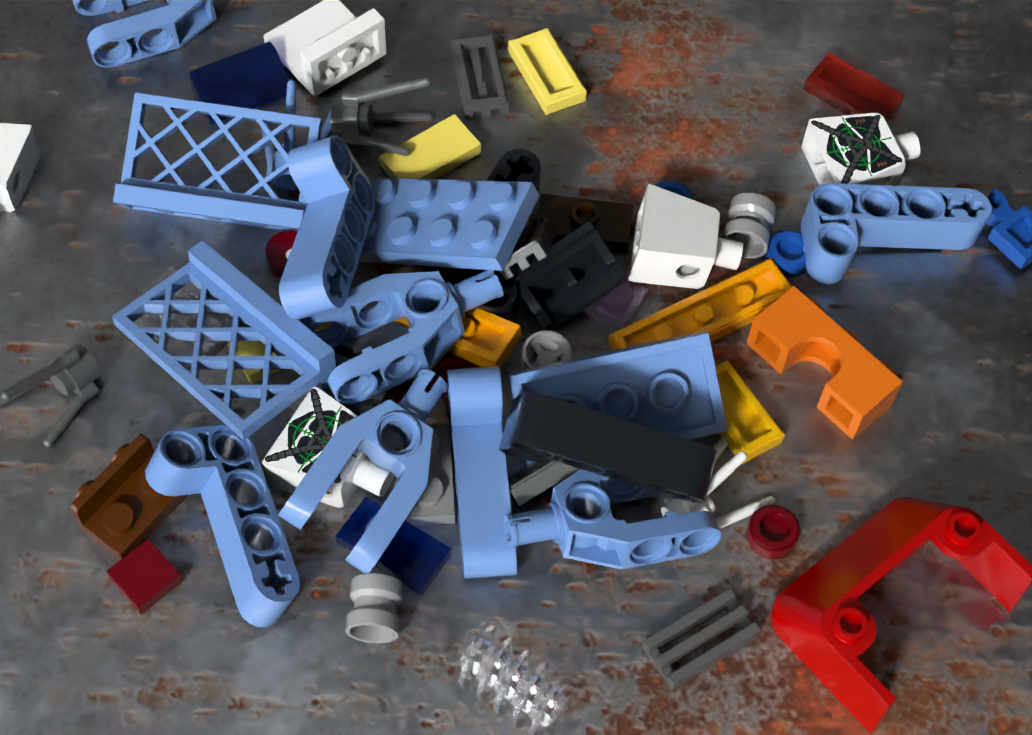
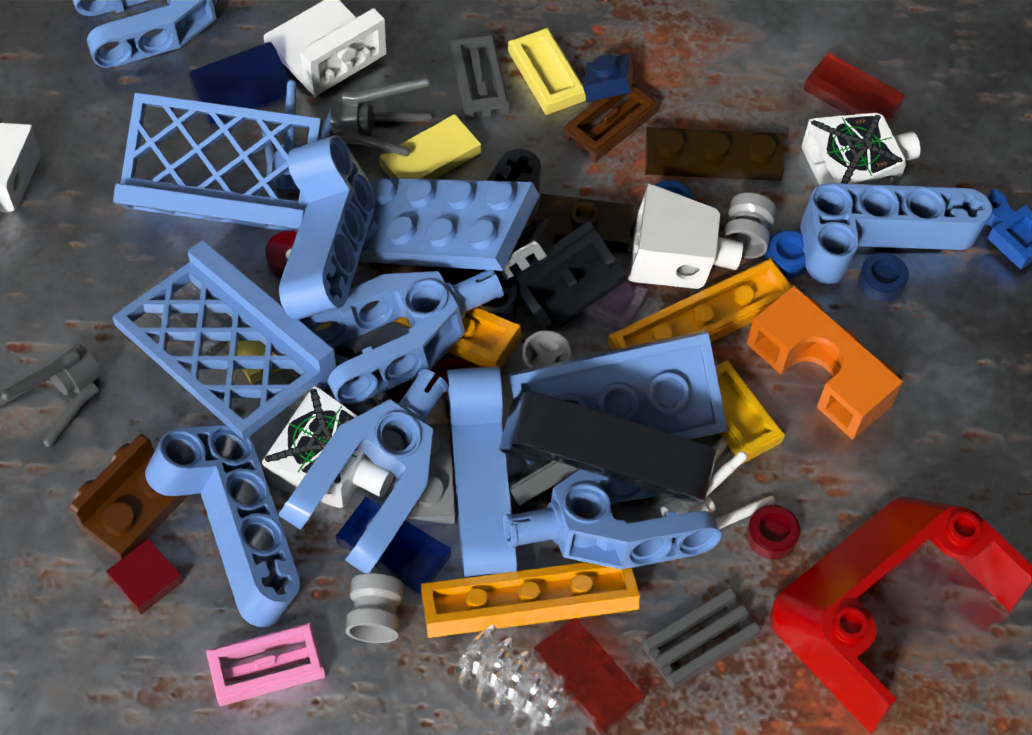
none -> bright pink tile [206,622,325,707]
none -> light orange plate [421,562,640,638]
none -> clear red tile [533,618,645,735]
none -> reddish brown tile [562,83,658,163]
none -> dark blue plate [583,53,634,102]
none -> dark brown plate [645,127,784,181]
none -> dark blue tile [858,253,909,302]

